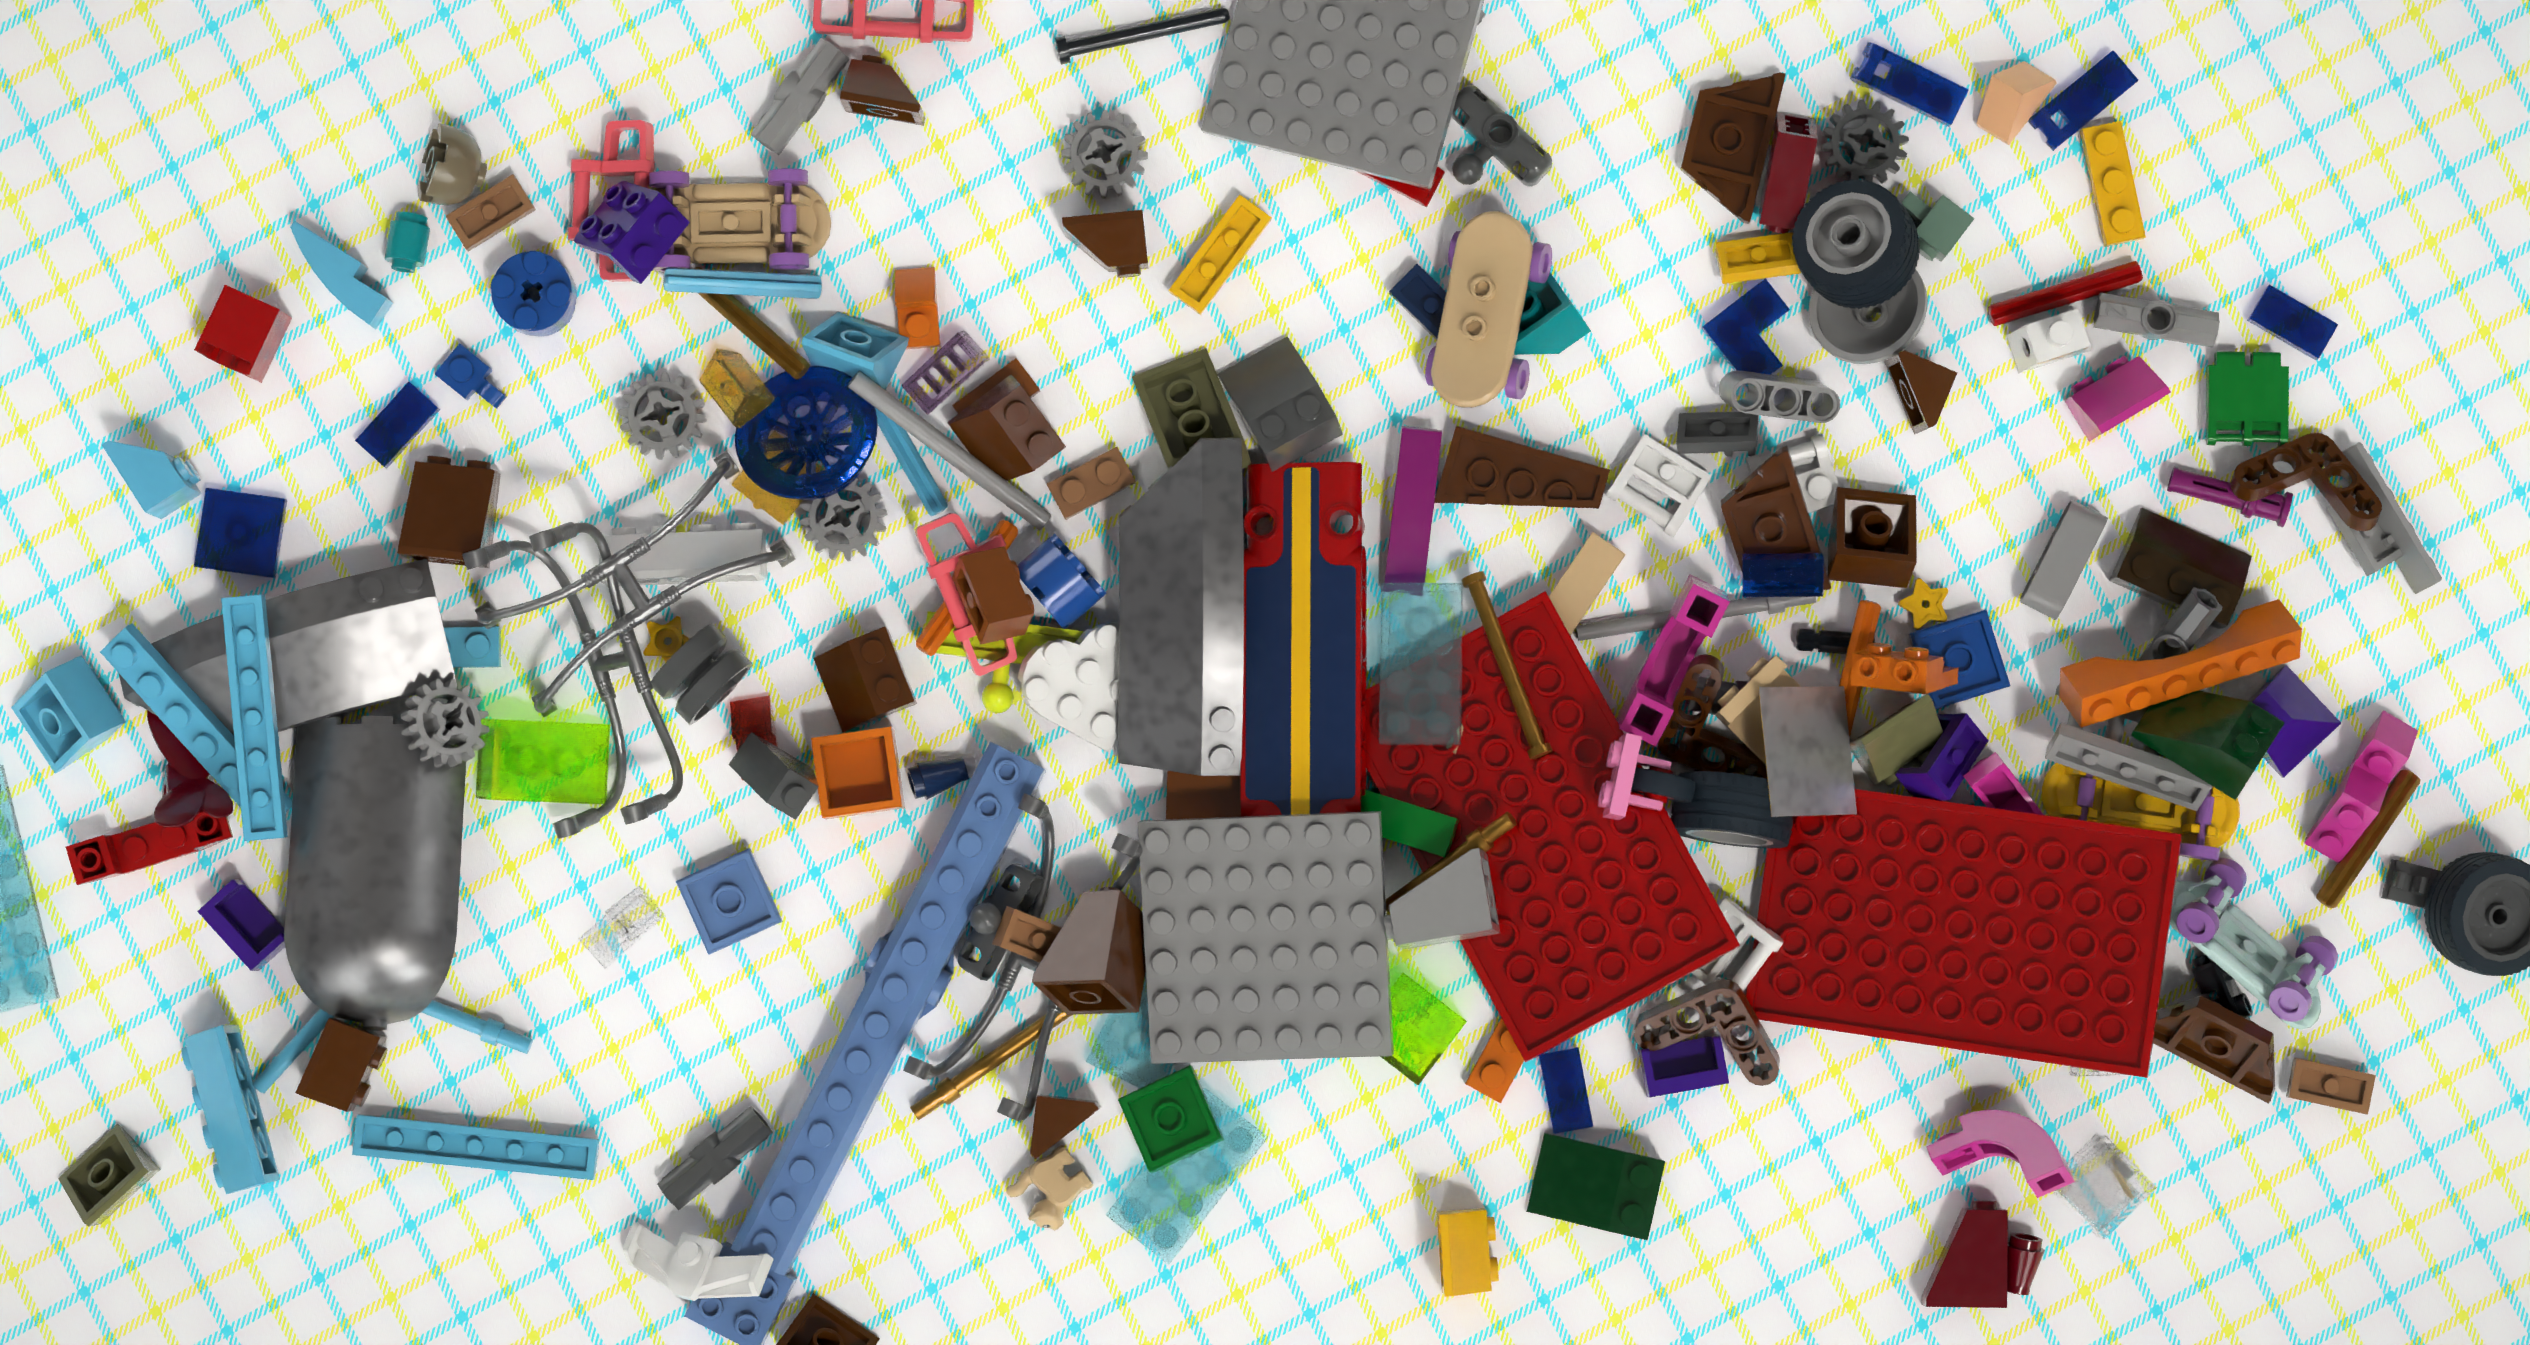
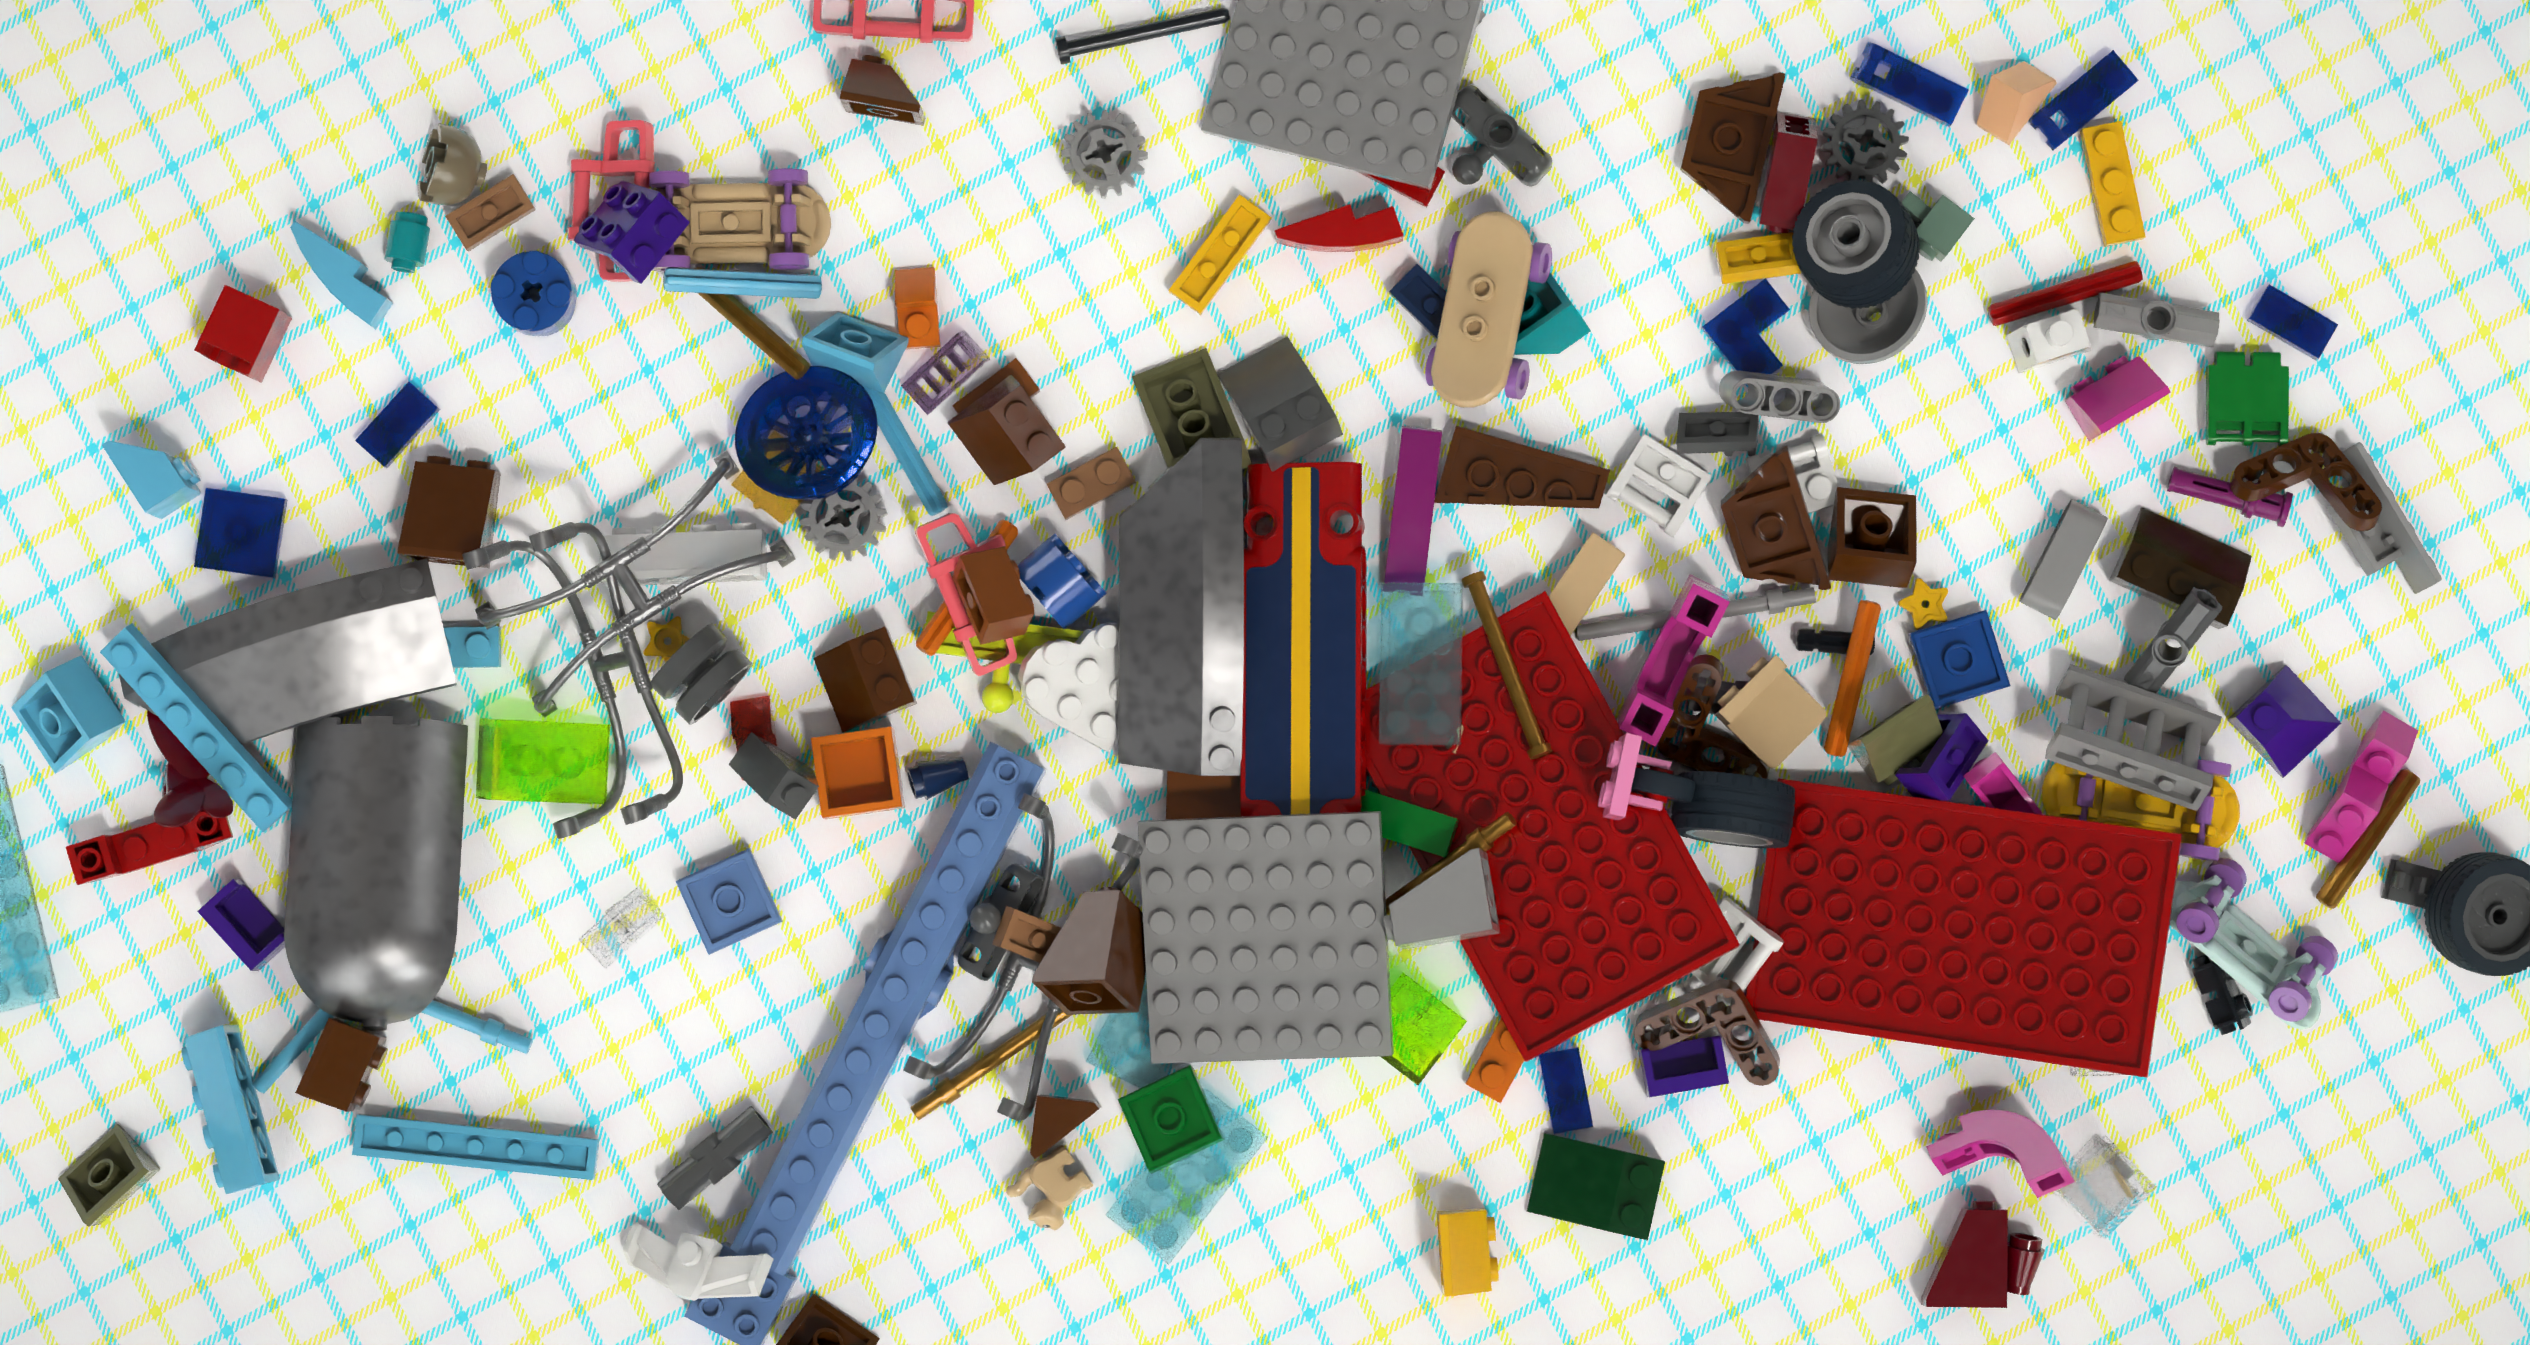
medium azure plate [221,594,288,841] -> none
light grey gear [400,679,490,768] -> none
blue plate [435,343,507,409] -> none
light grey gear [618,372,707,460] -> none
clear yellow slope [699,348,775,428] -> none
light grey piece [751,38,849,155] -> none
light grey piece [847,371,1051,531] -> none
reddish brown slope [1062,210,1149,278] -> none
clear blue plate [1742,553,1824,597] -> none
flat silver sticker [1758,686,1857,817] -> none
orange plate [1850,643,1958,694] -> none
reddish brown slope [1884,350,1958,435] -> none
orange arch [2059,599,2302,728] -> none
dark green slope [2131,690,2285,800] -> none
reddish brown wing [2153,995,2275,1104] -> none
medium nougat plate [2286,1058,2376,1115] -> none
none -> red slope [1274,204,1404,252]

